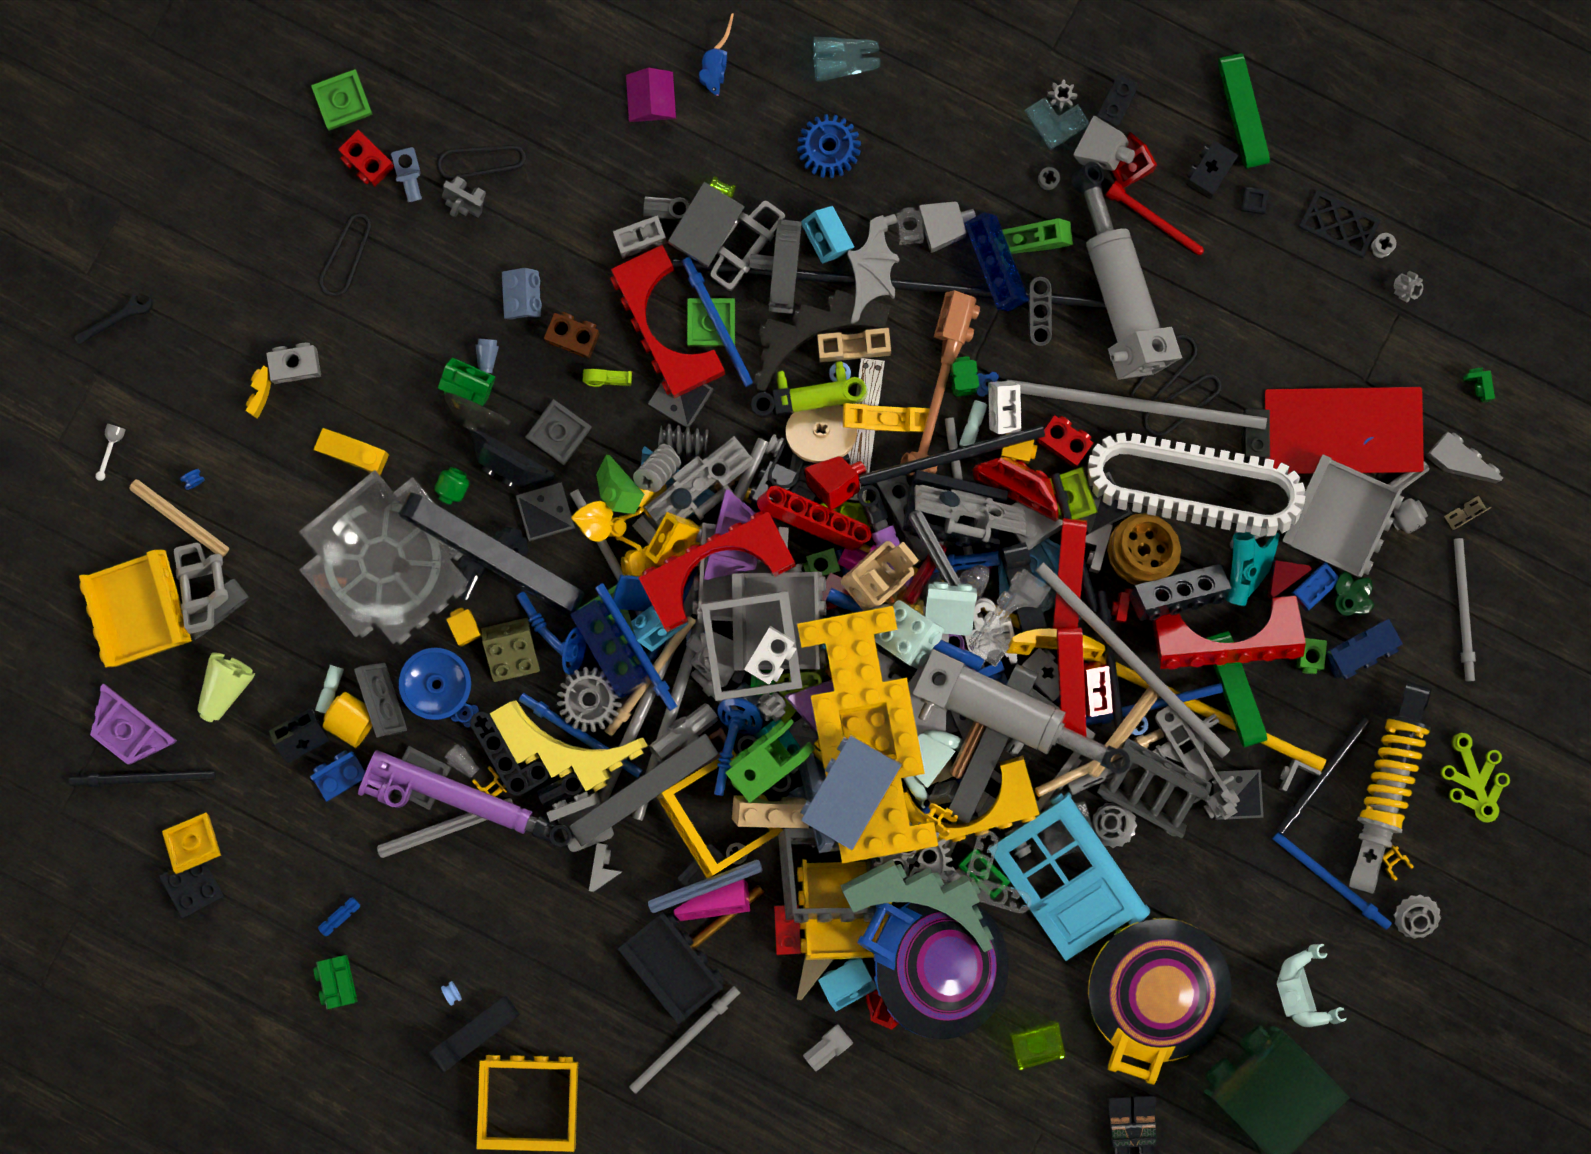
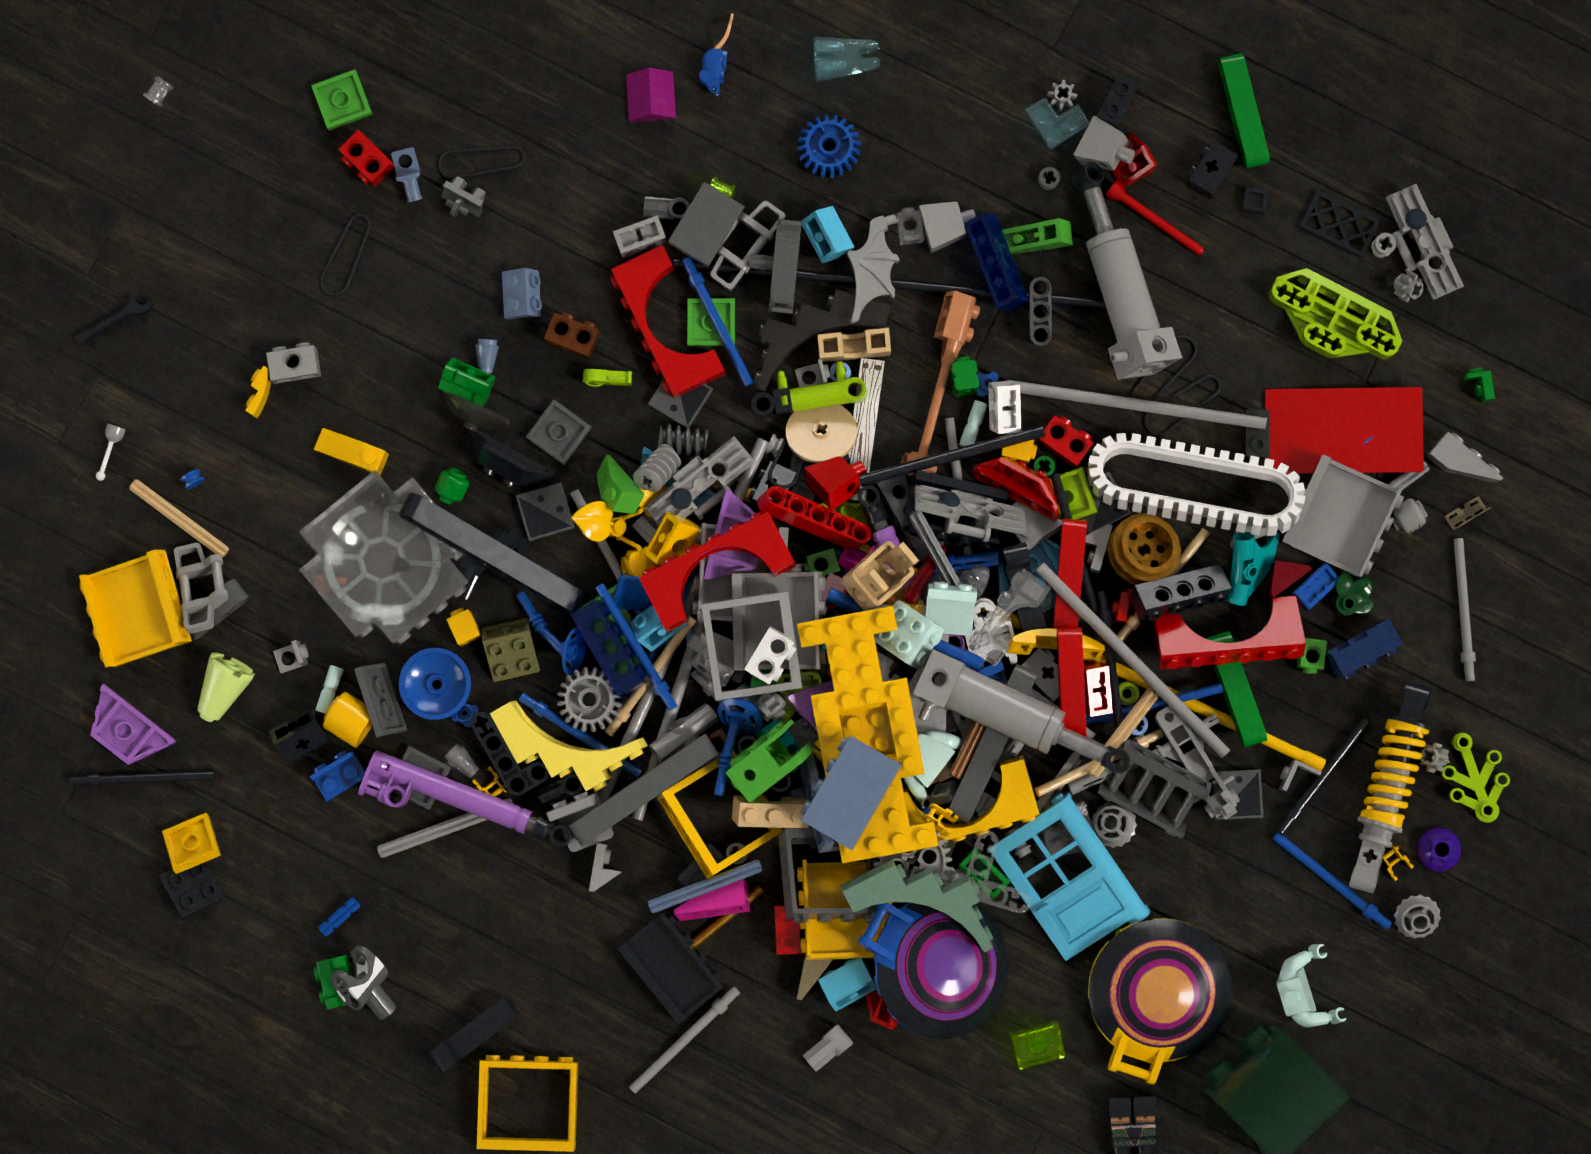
light blue bush [441,981,462,1006] -> none
yellow slope [843,403,930,432] -> none
none -> clear bush [143,76,174,107]
none -> light grey bracket [273,640,309,673]
none -> dark grey connector [330,946,396,1020]
none -> light grey bracket [795,359,831,387]
none -> green bush [1033,456,1055,477]
none -> tan bar [1117,528,1210,641]
none -> lime plate [1119,682,1139,706]
none -> lime connector [1268,268,1402,359]
none -> light grey piece [1386,184,1464,300]
none -> dark purple piece [1416,828,1461,871]
none -> light grey gear [1420,743,1450,773]

